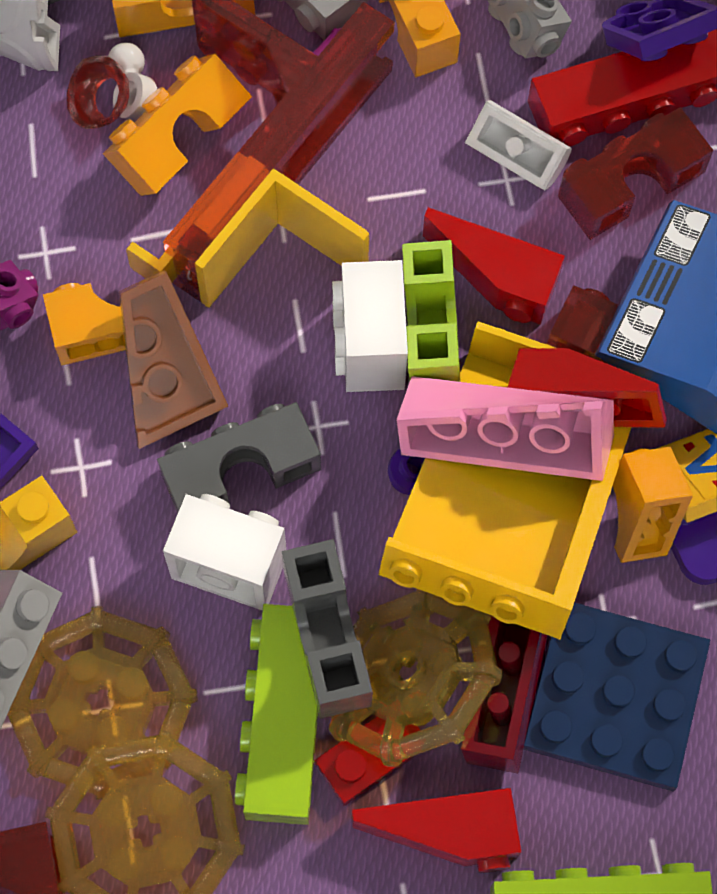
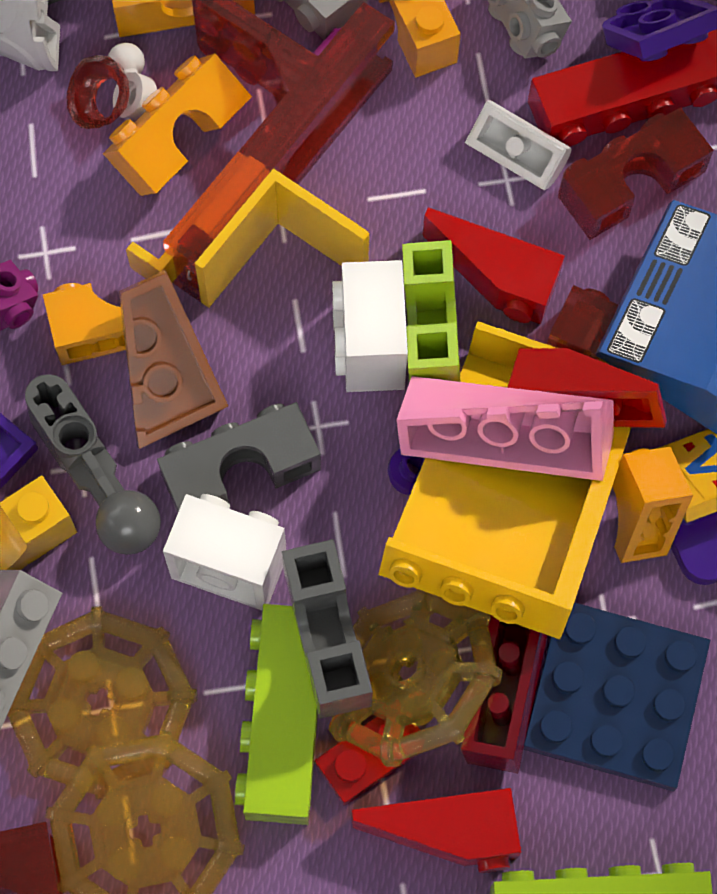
none -> dark grey beam [25,374,161,555]

